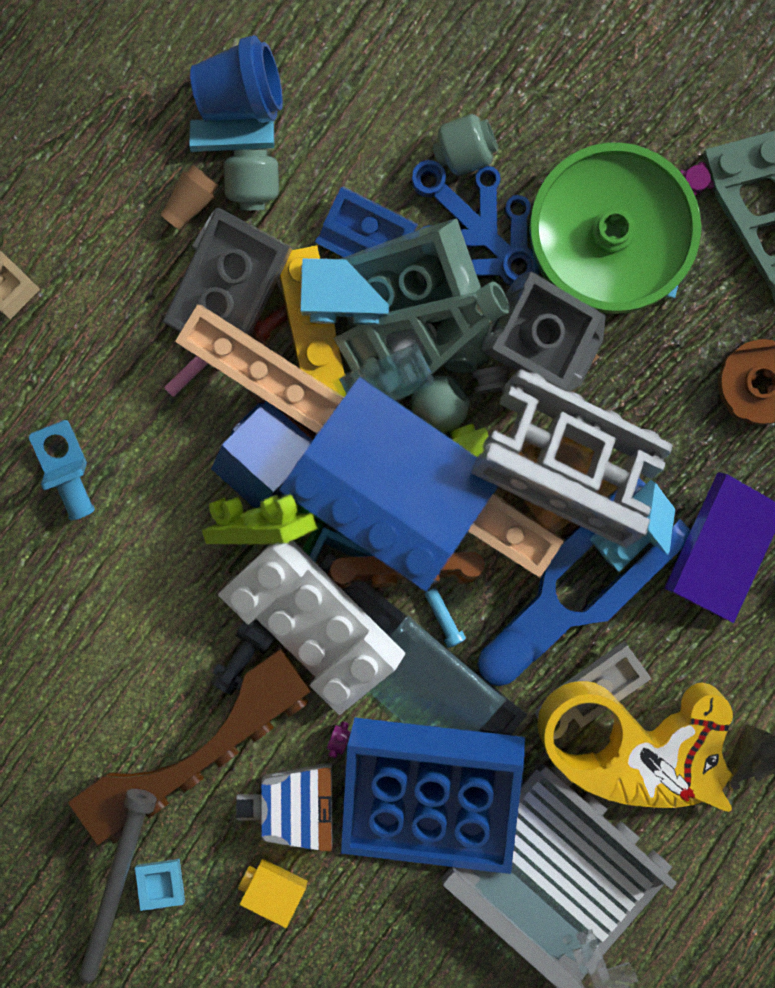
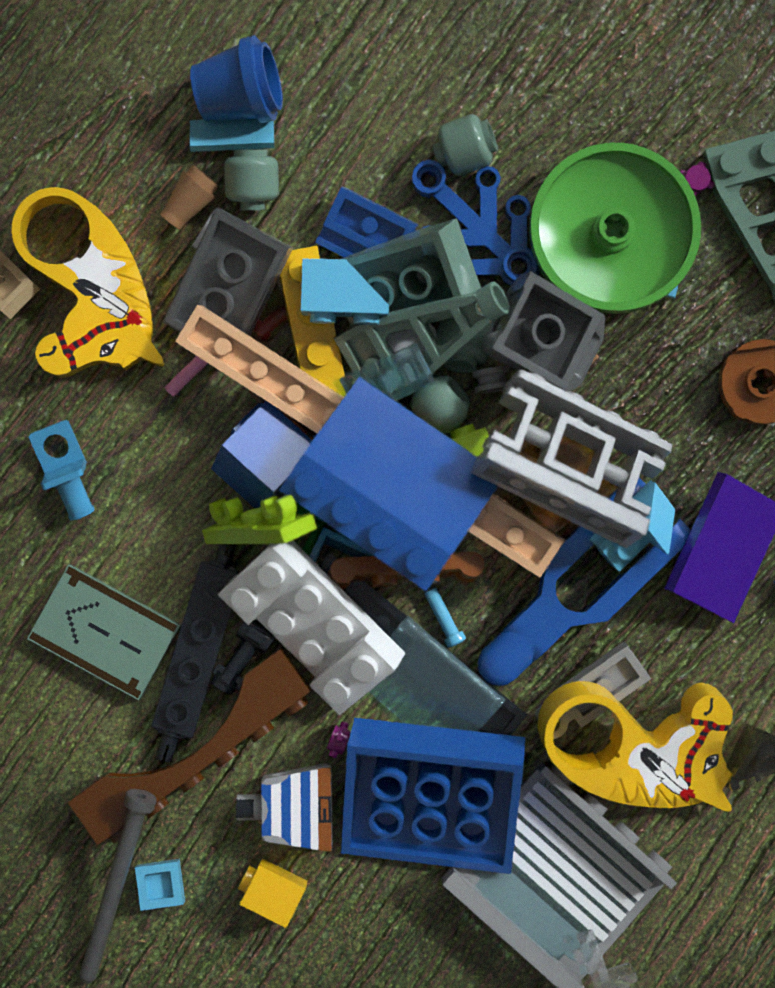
none -> yellow animal [12,187,165,378]
none -> sand green tile [27,564,181,701]
none -> black plate [151,544,240,763]

